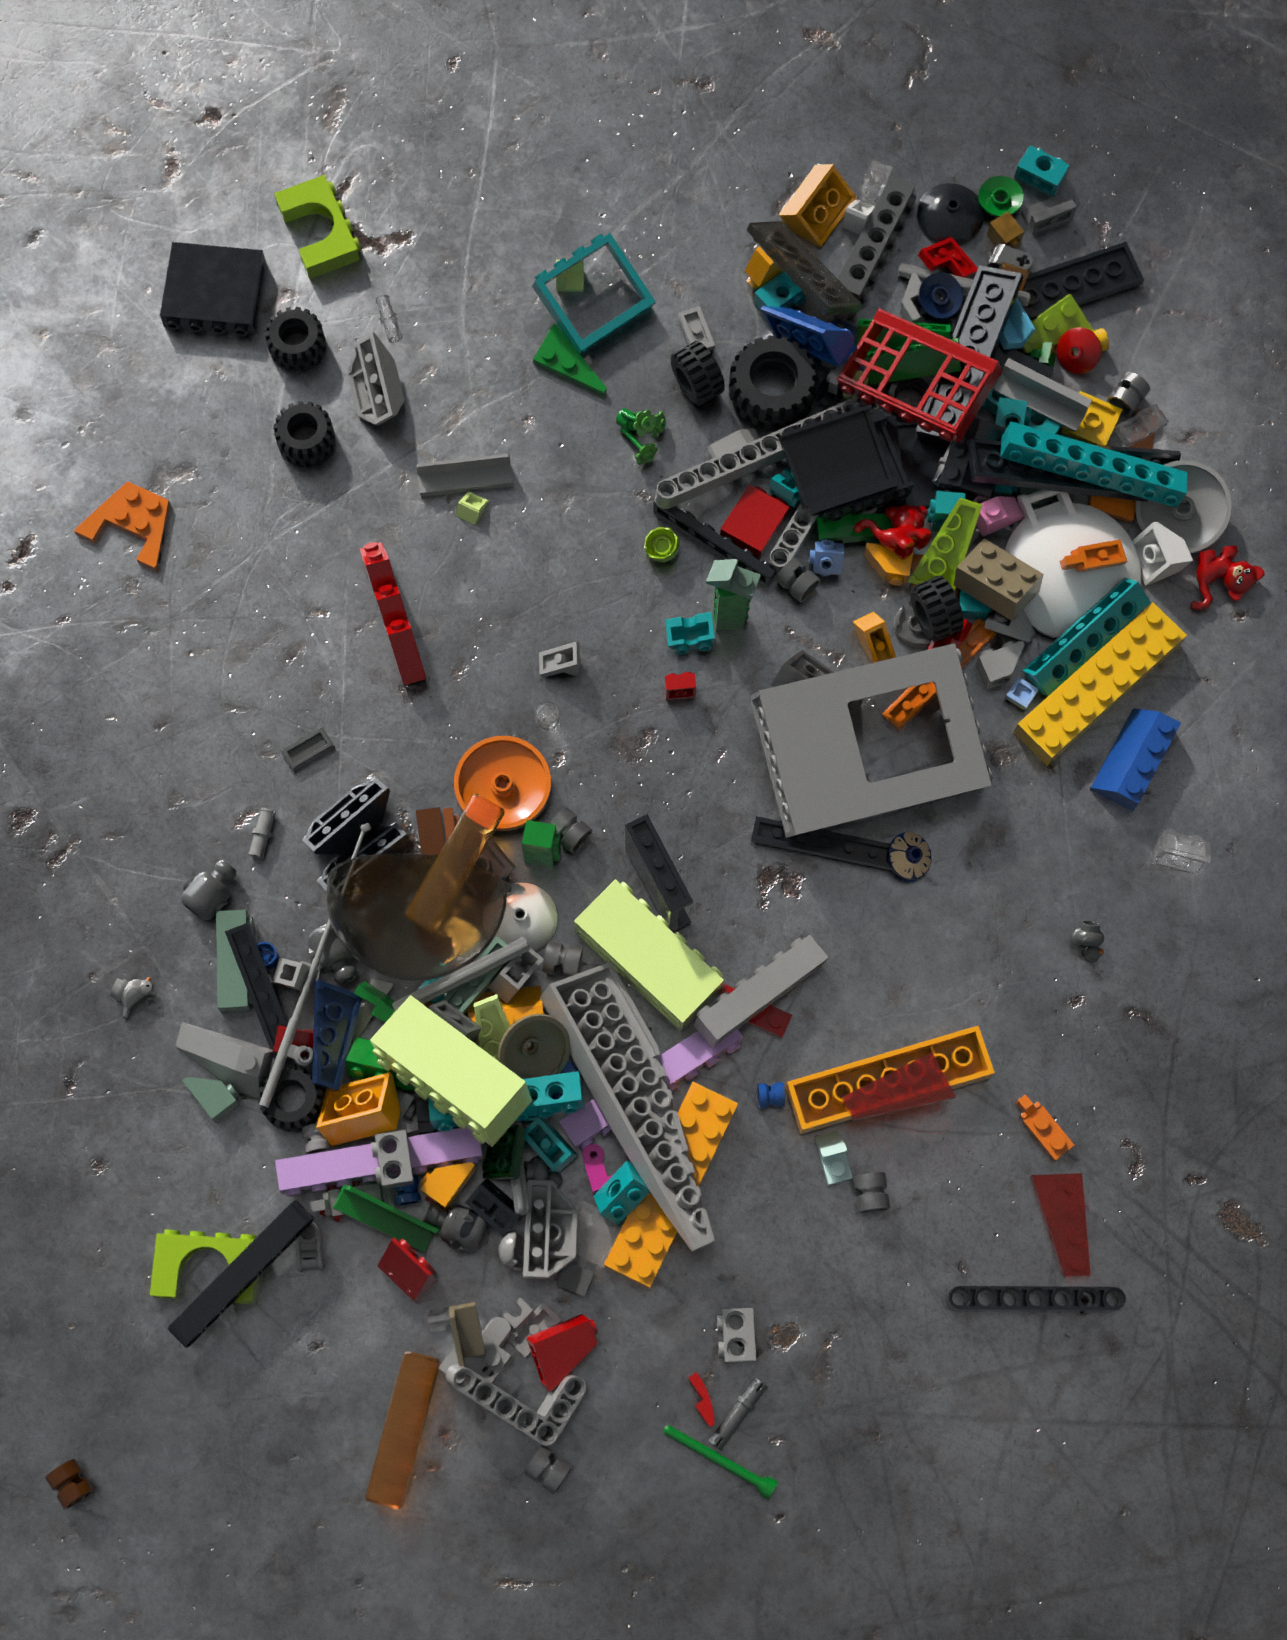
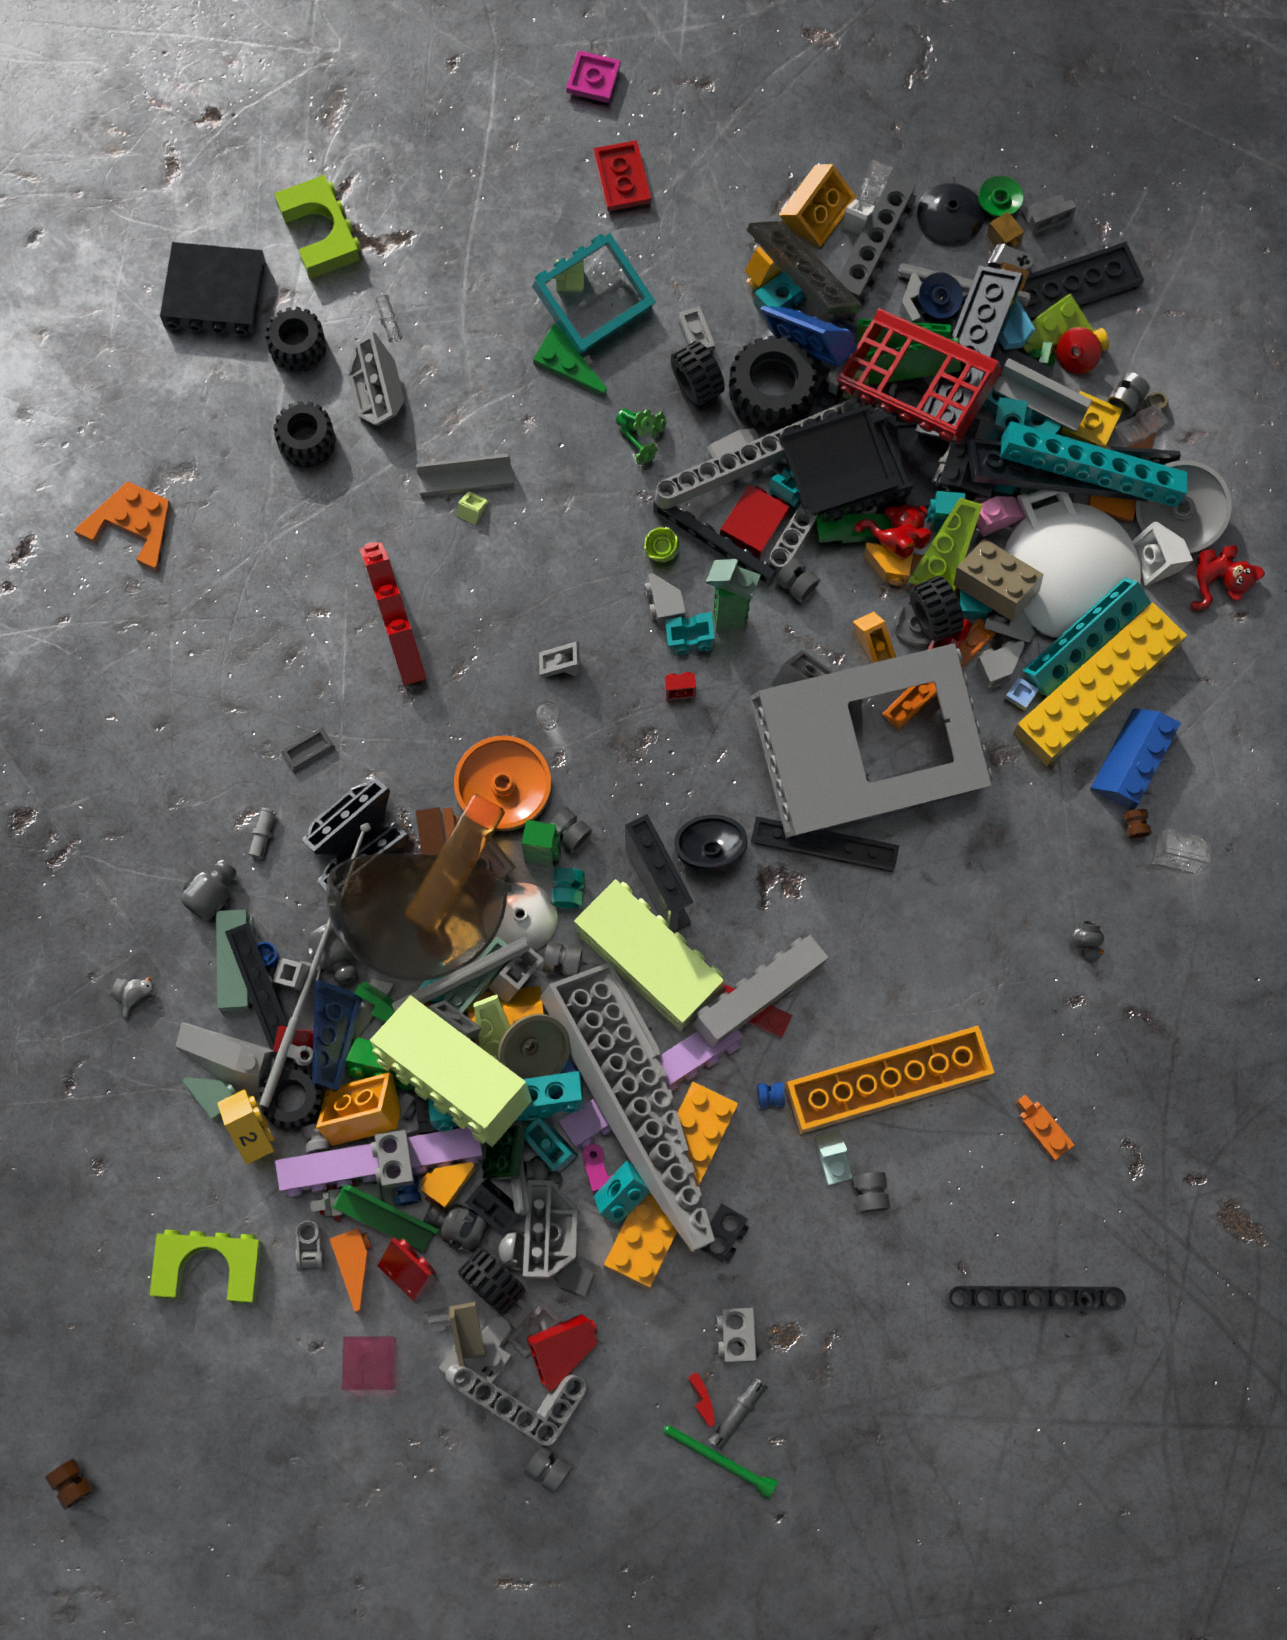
black beam [168,1200,315,1348] -> none
clear orange cylinder [365,1351,441,1509] -> none
medium blue brick [809,540,844,576] -> none
clear red wing [842,1052,956,1121] -> none
tan dish [888,832,932,880] -> none
red plate [917,237,978,279] -> none
teal brick [1014,145,1070,197] -> none
clear red wing [1030,1173,1091,1277] -> none
orange hinge [1059,539,1128,572] -> none
none -> yellow brick [217,1089,275,1165]
none -> orange slope [330,1228,371,1314]
none -> clear pink plate [342,1336,396,1390]
none -> black tyre [458,1248,526,1315]
none -> teal wheel [550,868,585,909]
none -> dark pink plate [566,50,621,103]
none -> red plate [593,140,651,212]
none -> light grey slope [644,573,686,626]
none -> black dish [674,815,748,871]
none -> black brick [696,1203,749,1266]
none -> reddish brown wheel [1123,809,1152,839]
none -> dark tan plate [1145,392,1169,414]

